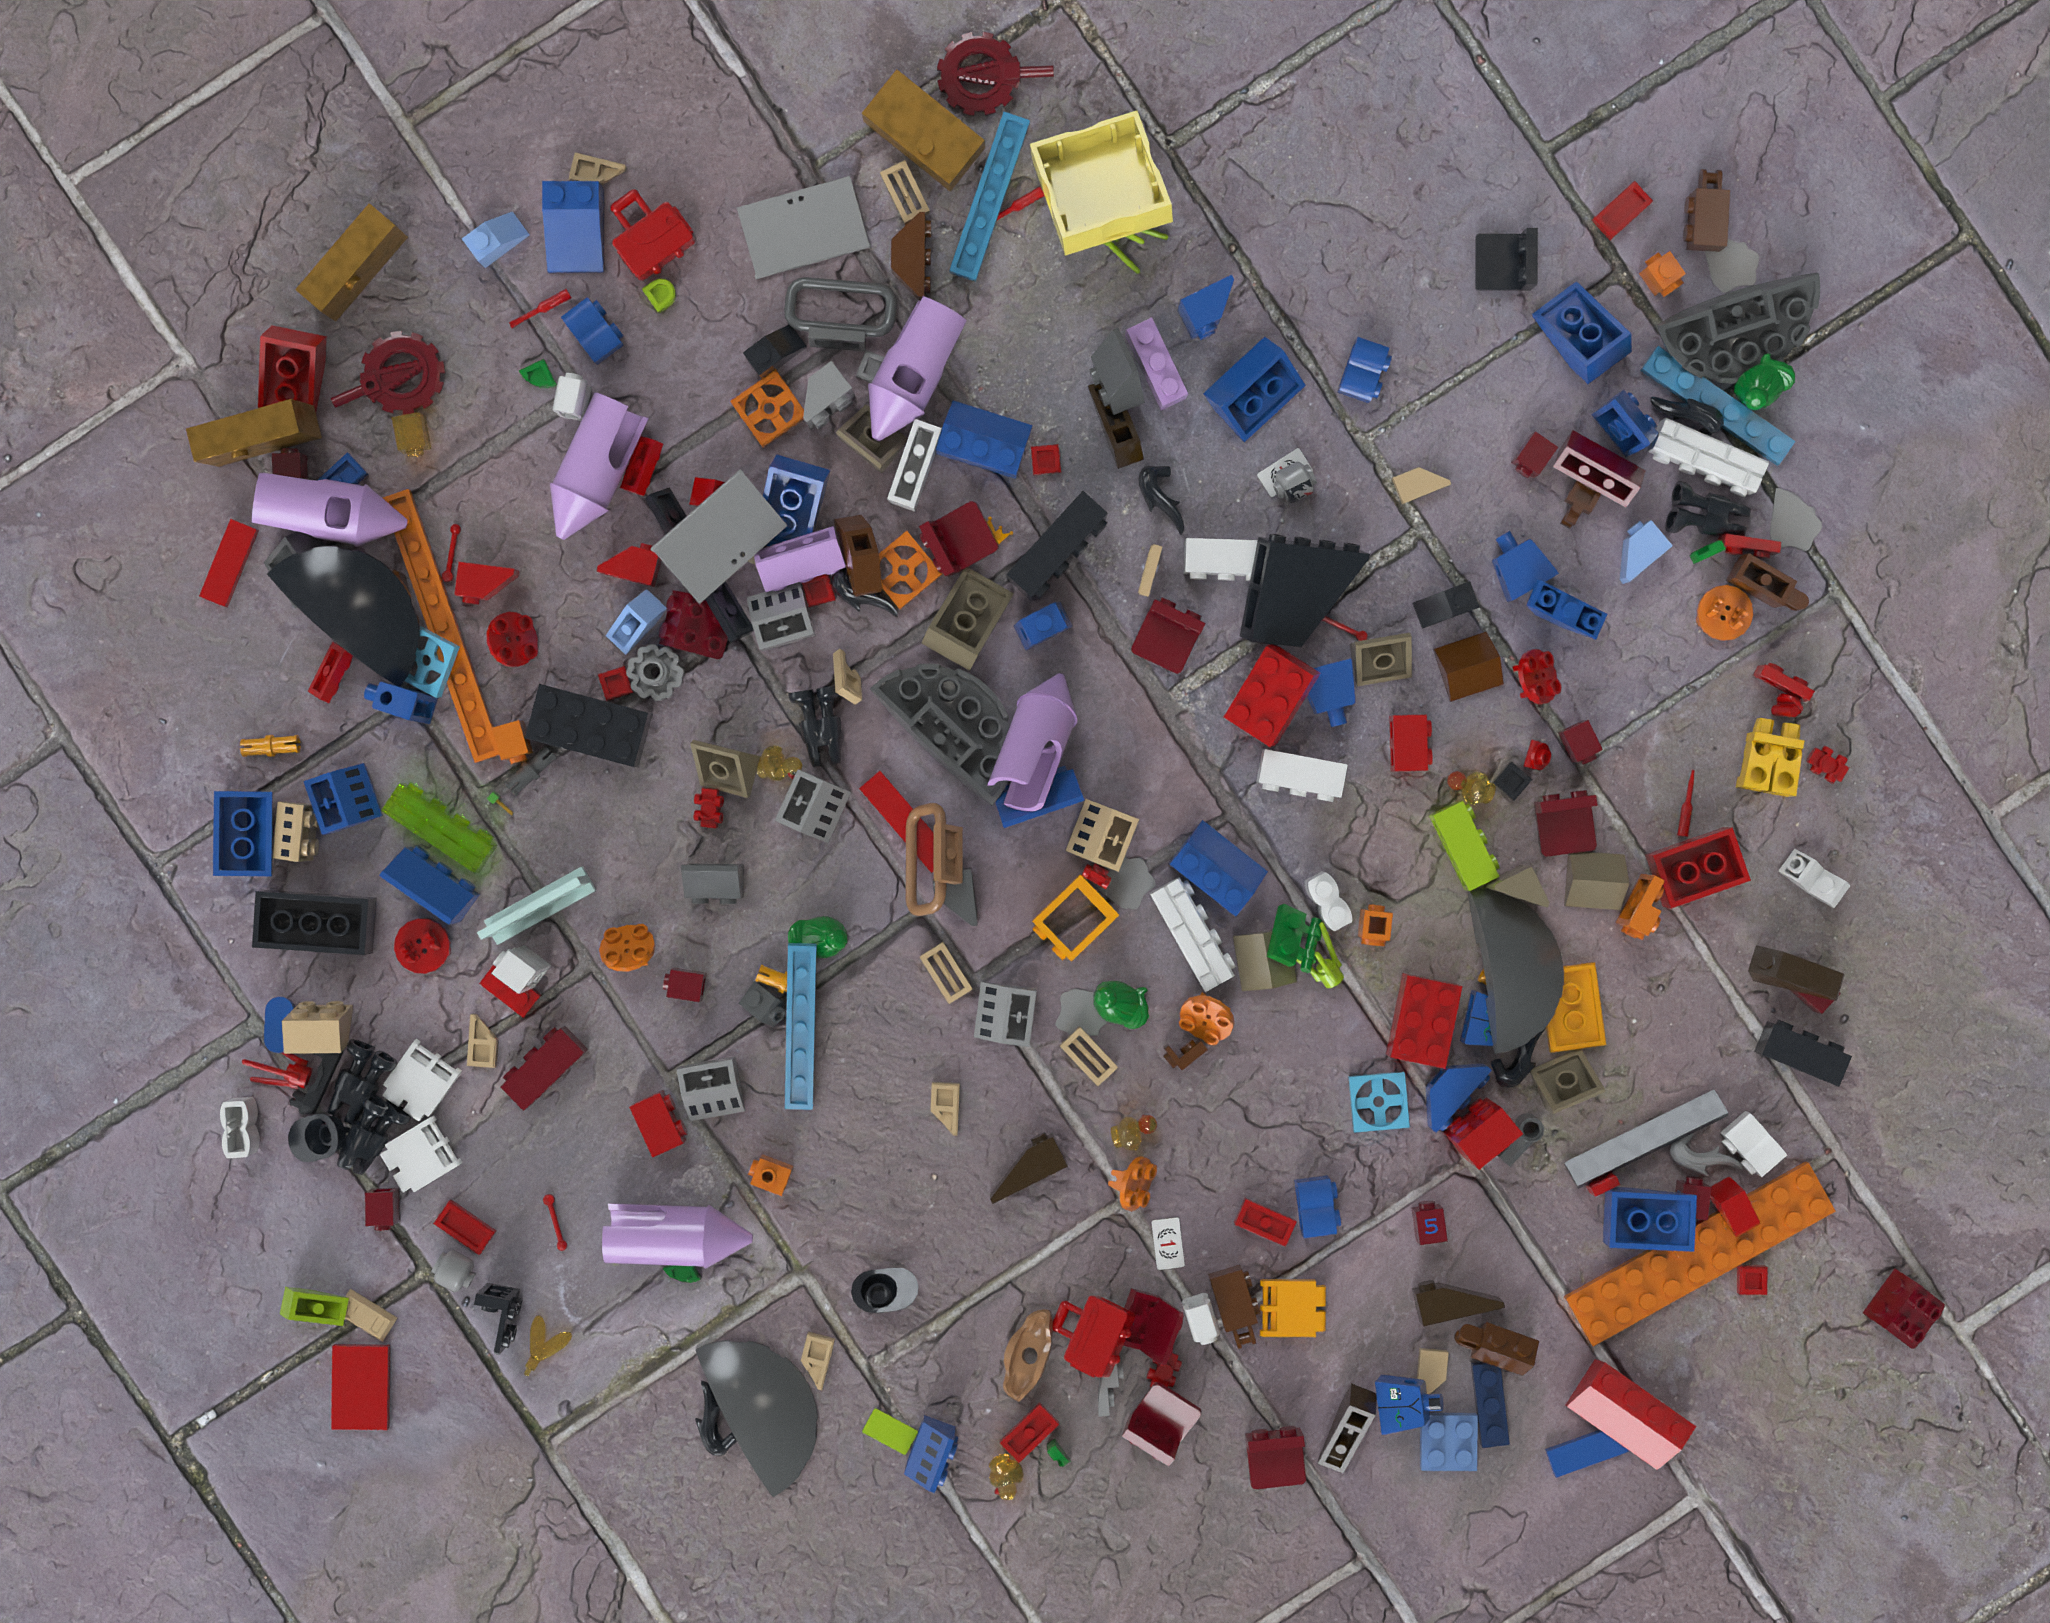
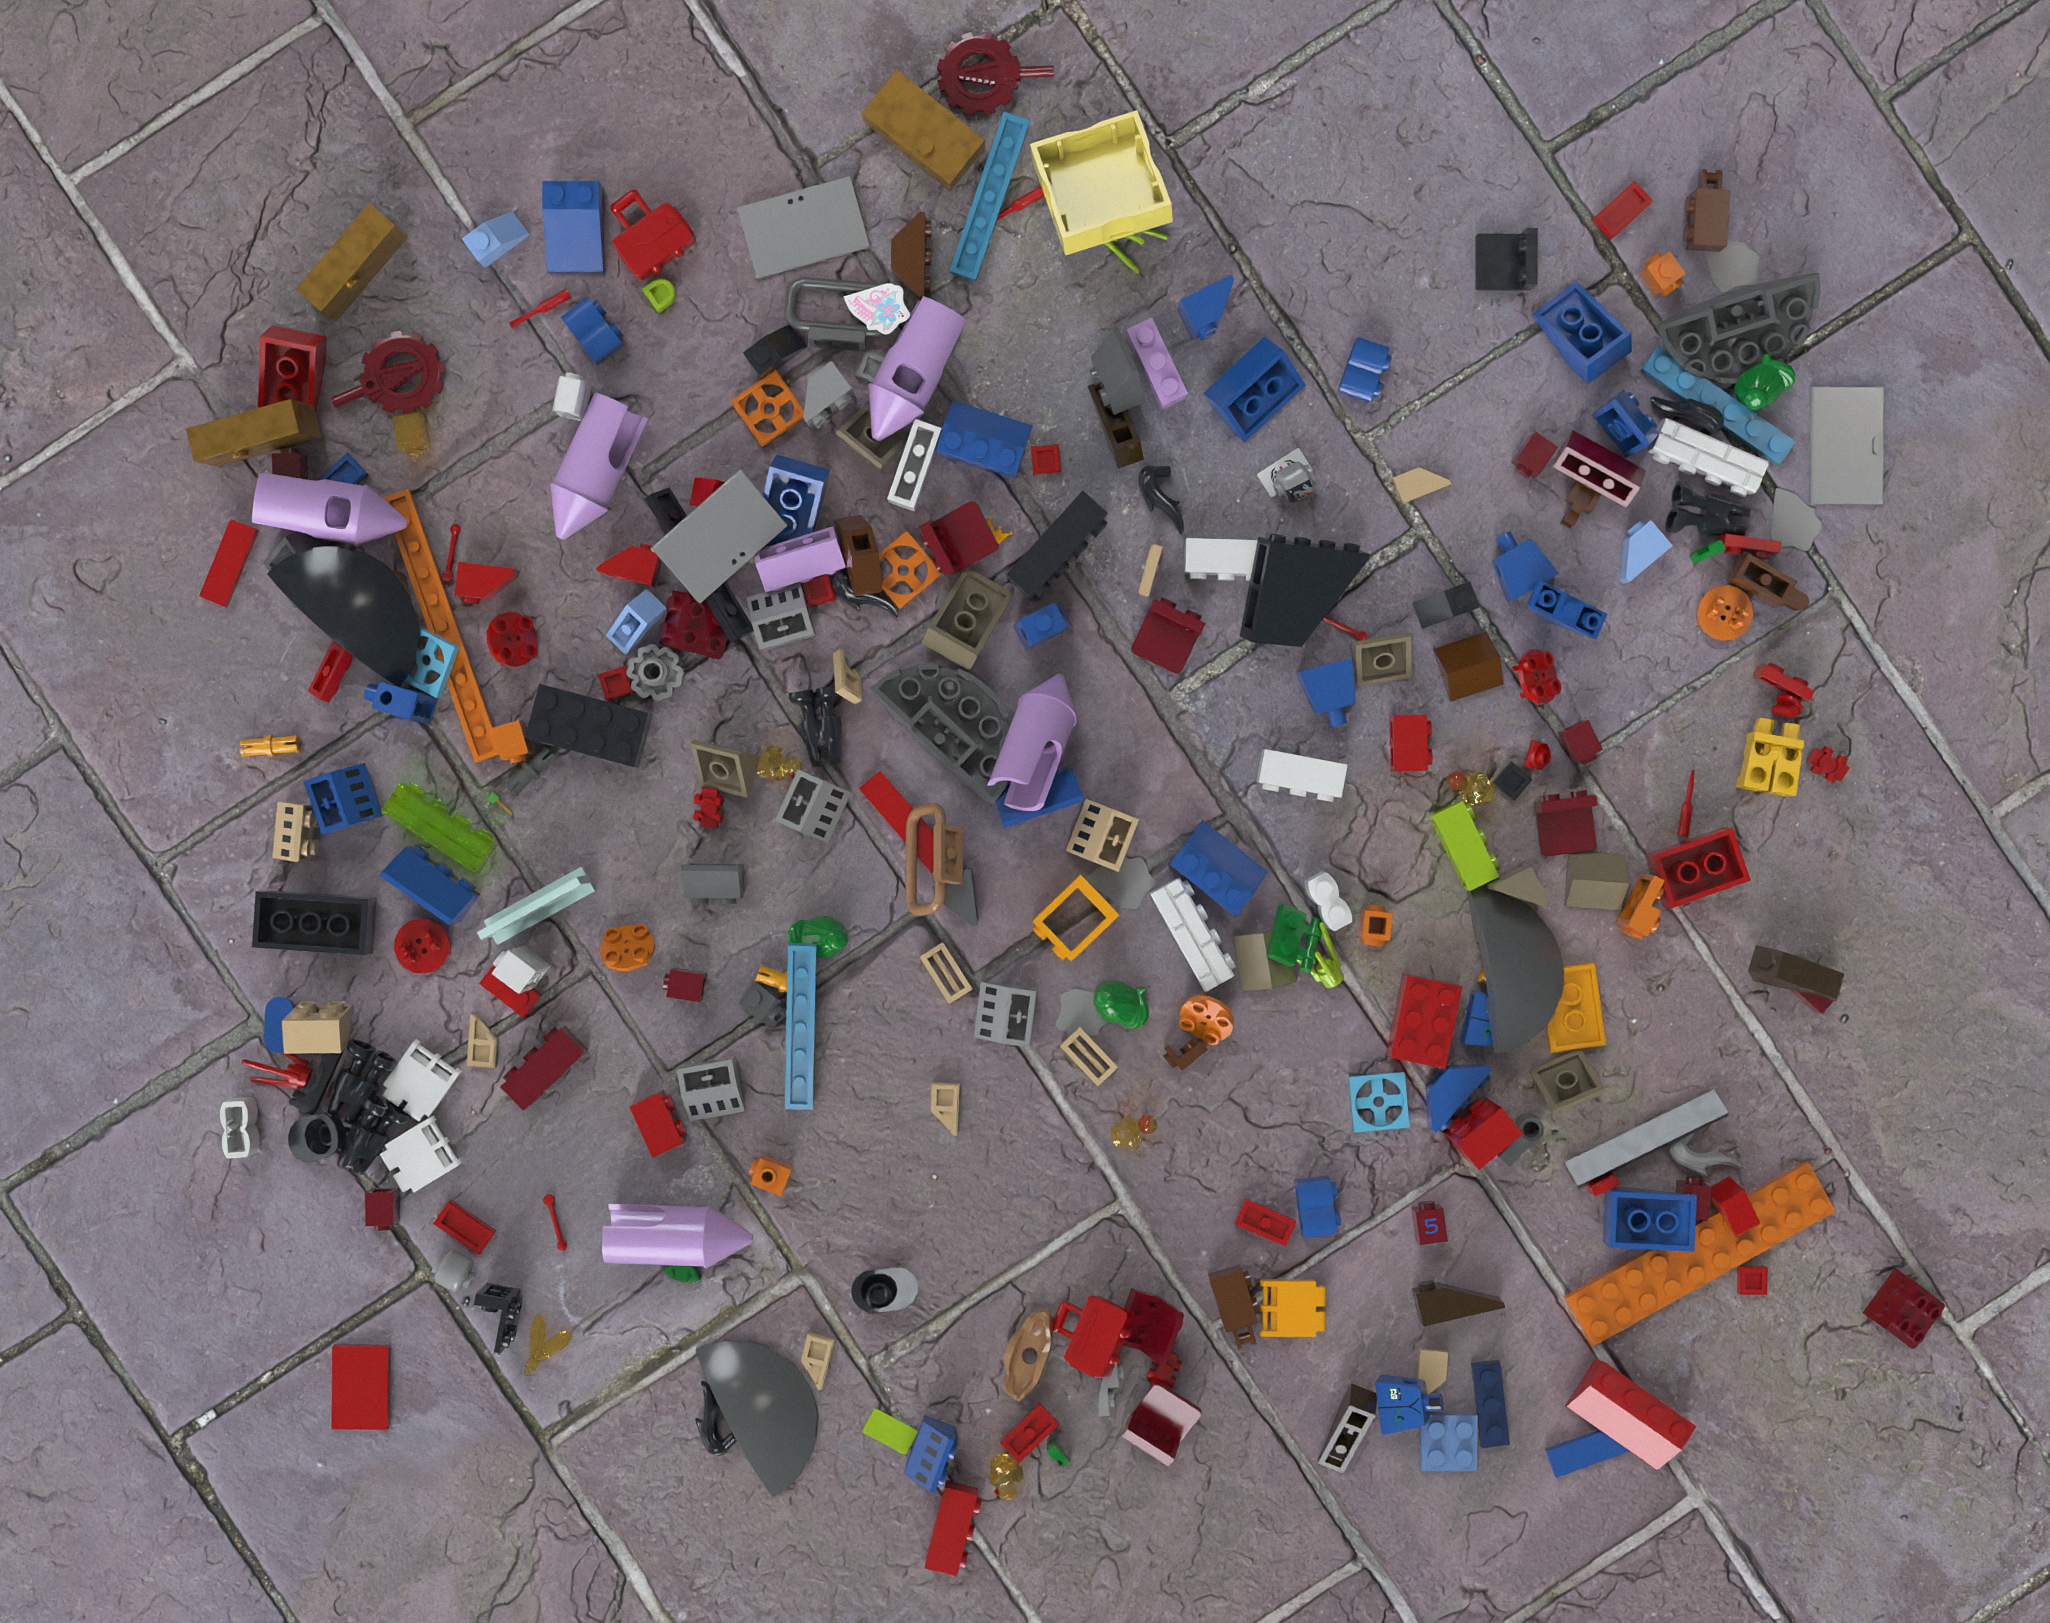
blue slope [213,791,273,877] -> none
lime slope [280,1286,349,1326] -> none
tan tile [345,1289,398,1342] -> none
green tile [519,359,557,388] -> none
tan tile [568,153,627,185] -> none
red plate [620,436,664,496] -> none
tan tile [880,160,930,225] -> none
dark brown slope [990,1132,1068,1204] -> none
red piece [1081,863,1111,889] -> none
orange plate [1108,1156,1157,1212] -> none
white sticker [1152,1218,1185,1270] -> none
white brick [1182,1293,1220,1345] -> none
red brick [1224,644,1321,747] -> none
dark red bracket [1245,1426,1306,1490] -> none
reddish brown brick [1454,1322,1539,1376] -> none
black piece [1491,1027,1546,1088] -> none
white brick [1720,1111,1787,1177] -> none
black brick [1754,1019,1852,1087] -> none
white slope [1779,849,1850,908] -> none
none -> sticker [844,283,910,334]
none -> red brick [924,1480,982,1577]
none -> light grey container [1810,386,1884,506]

